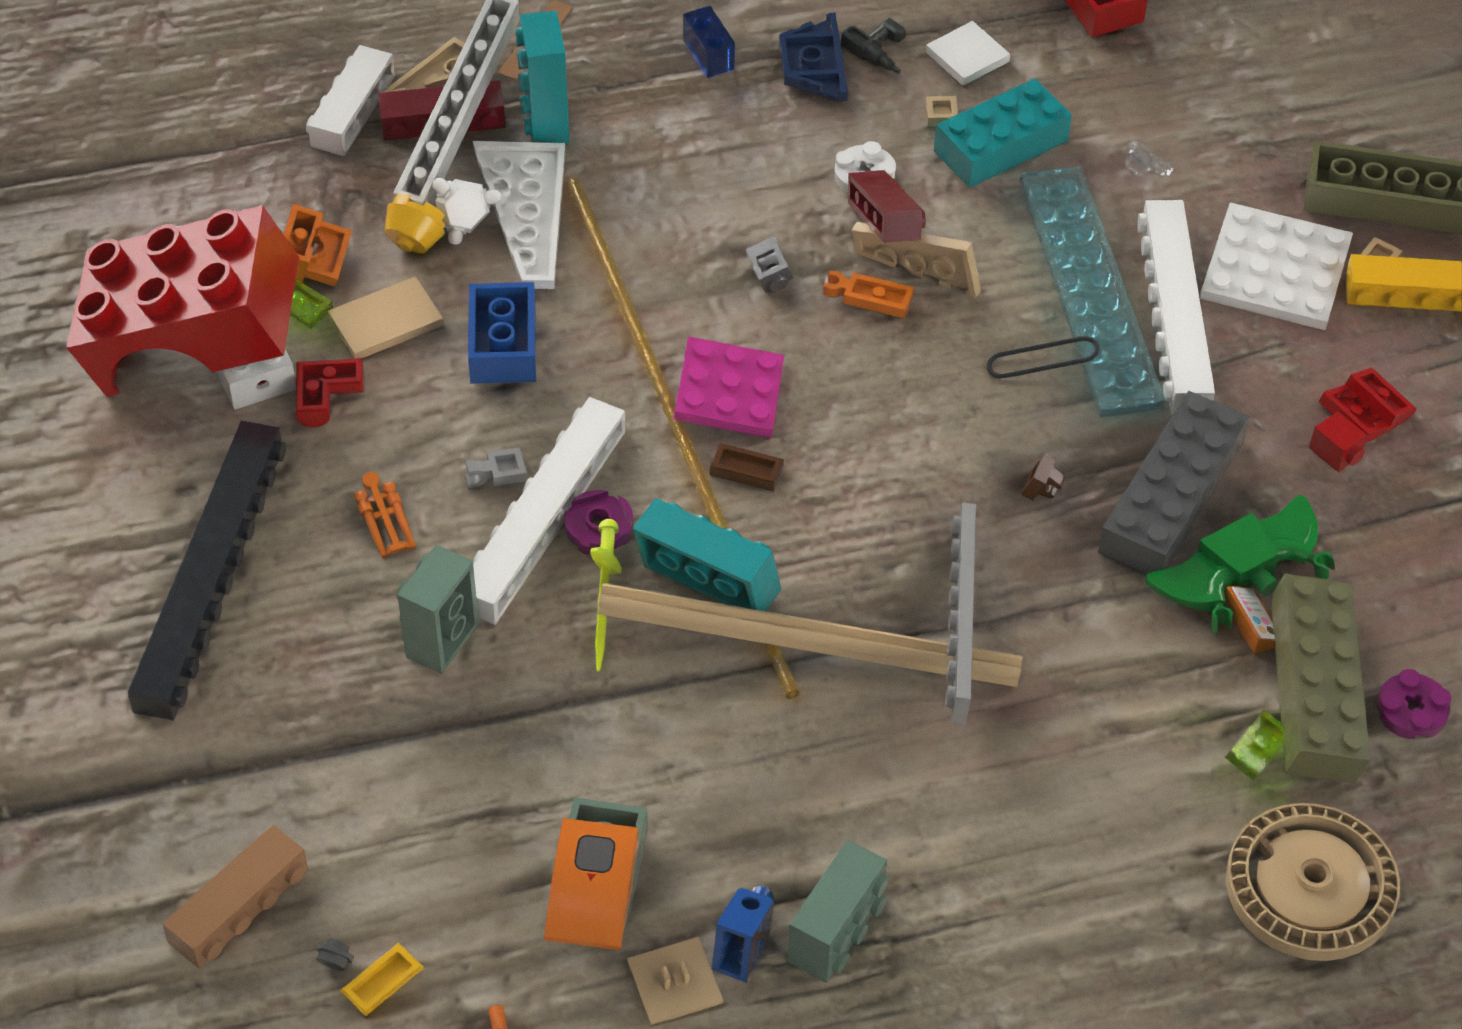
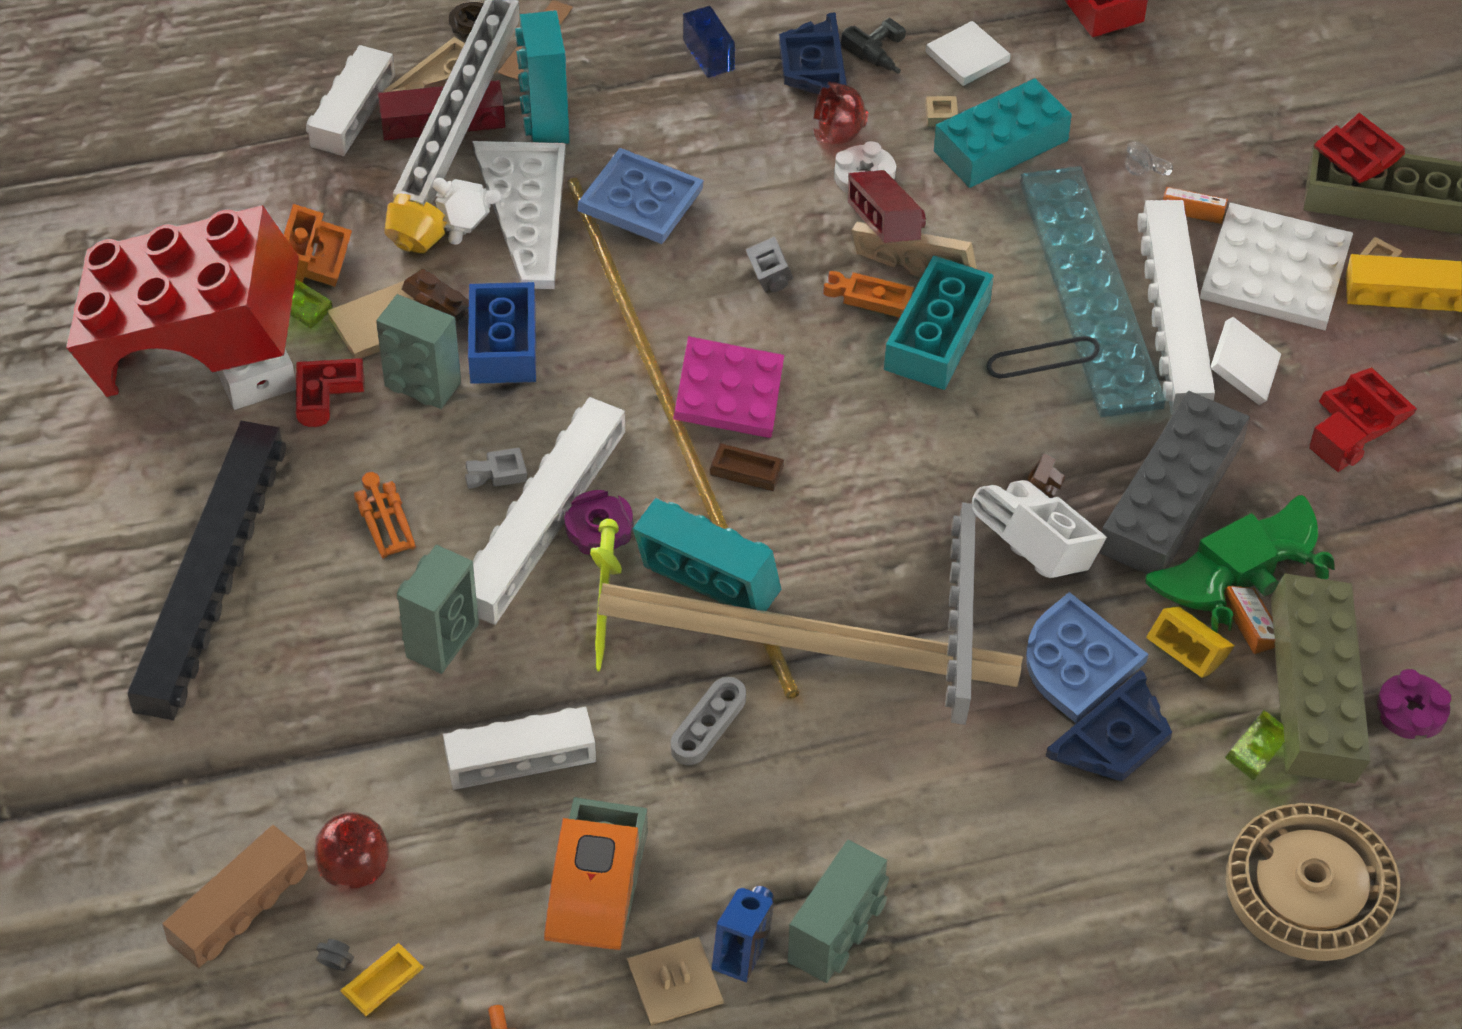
none -> clear red cylinder [314,812,389,889]
none -> sand green brick [376,294,461,409]
none -> reddish brown plate [401,268,469,323]
none -> white brick [443,707,596,790]
none -> dark brown gear [449,2,484,38]
none -> medium blue plate [577,148,704,244]
none -> light grey plate [671,677,746,765]
none -> clear red cylinder [813,82,868,145]
none -> teal brick [884,255,994,390]
none -> white brick [972,480,1107,578]
none -> medium blue plate [1026,592,1148,723]
none -> dark blue wing [1046,670,1172,781]
none -> yellow brick [1146,606,1235,678]
none -> orange slope [1163,187,1228,224]
none -> white tile [1210,317,1281,405]
none -> red slope [1314,112,1405,183]

